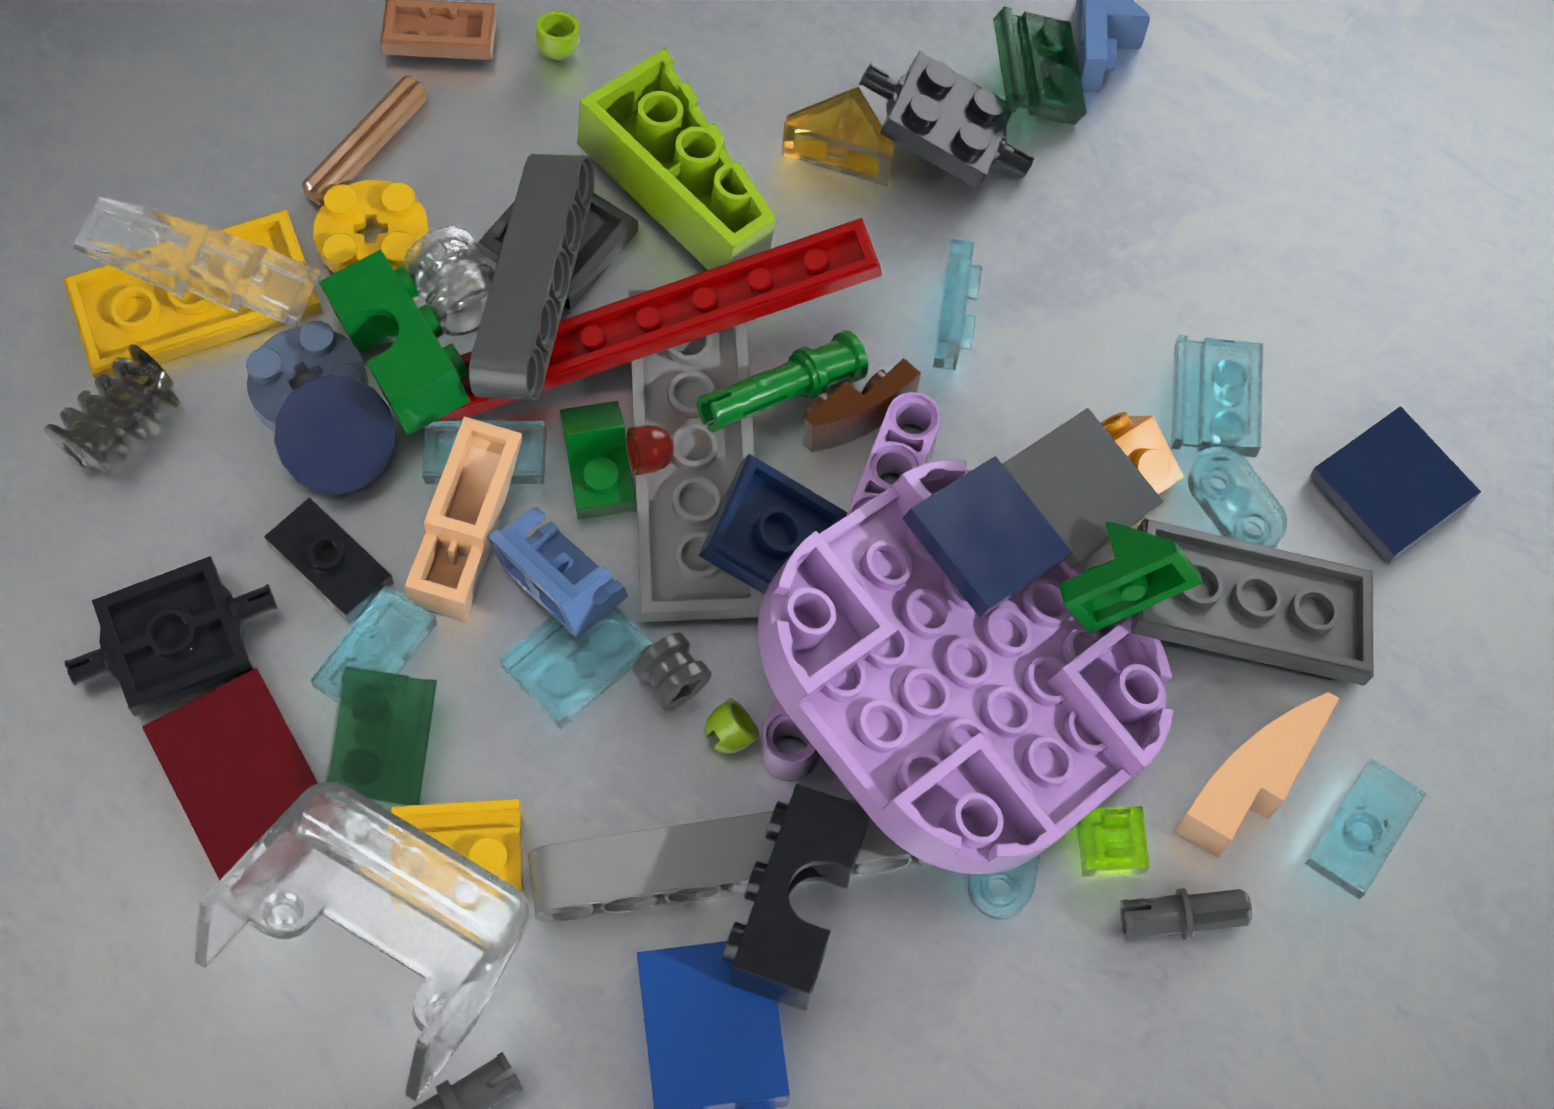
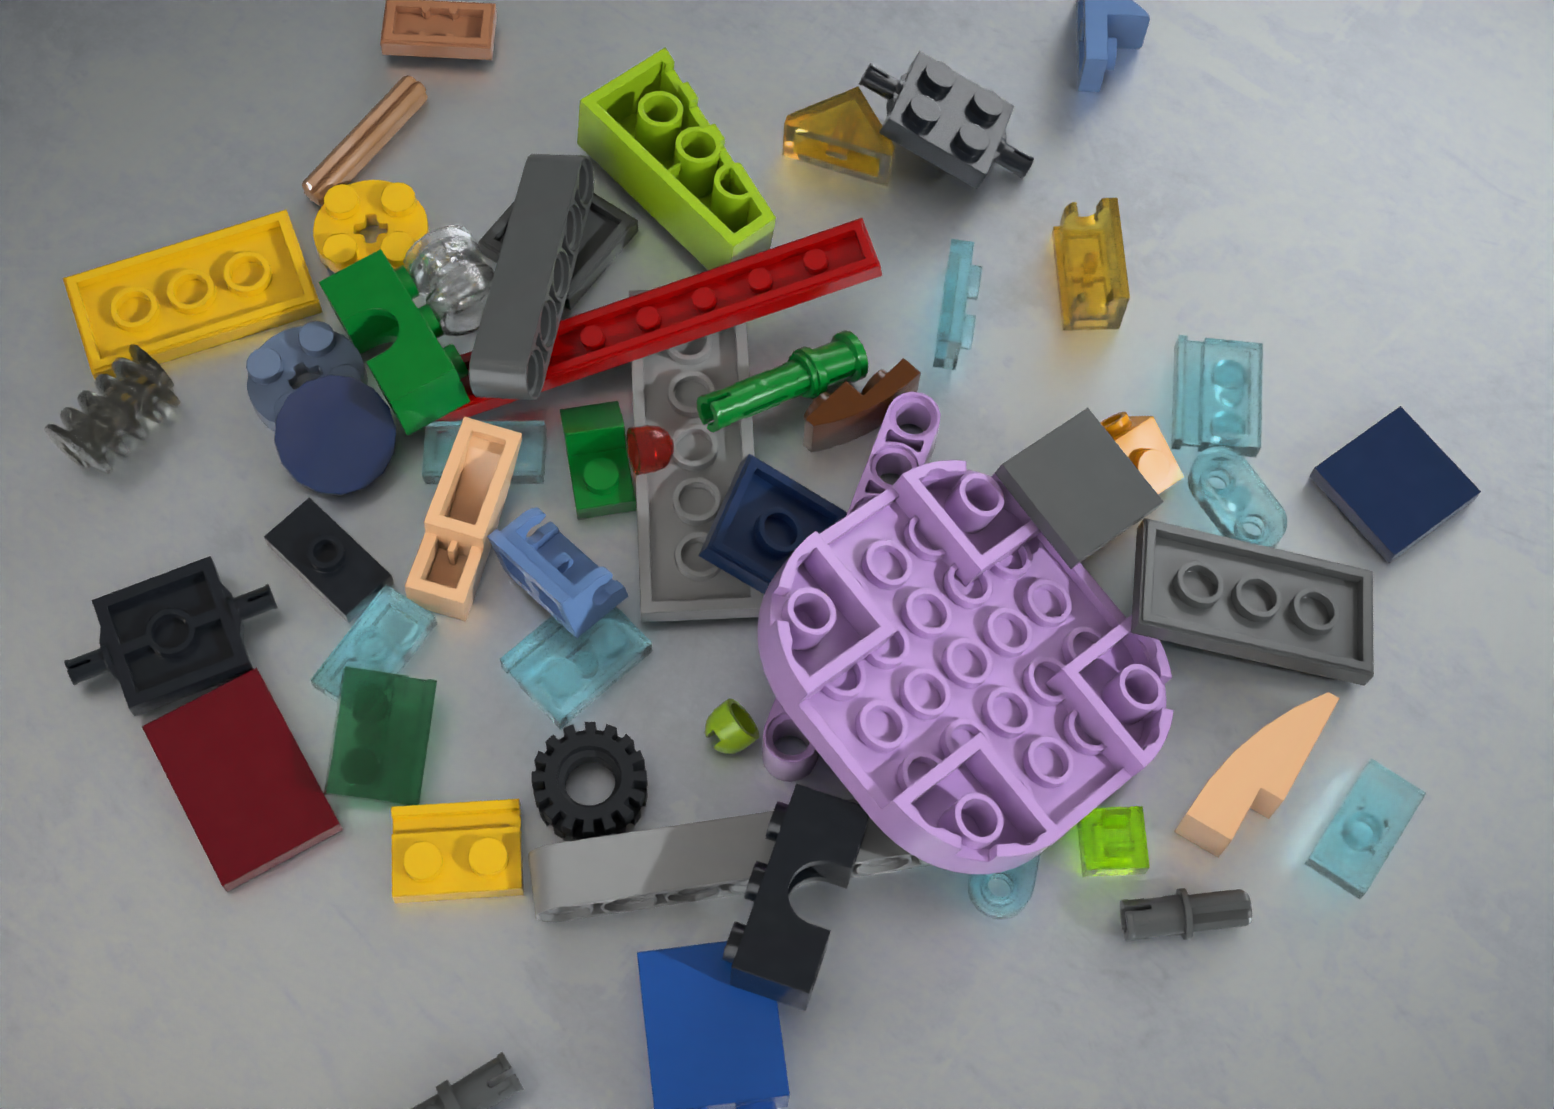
clear slope [73,197,322,329] -> none
clear windscreen [195,782,529,1102] -> none
lime hinge [535,11,580,60] -> none
dark grey wheel [633,633,711,711] -> none
dark blue tile [902,456,1073,618] -> none
clear green plate [993,6,1087,125] -> none
green slope [1059,521,1203,634] -> none
none -> black tyre [531,722,648,841]
none -> clear yellow hinge [1052,198,1130,331]

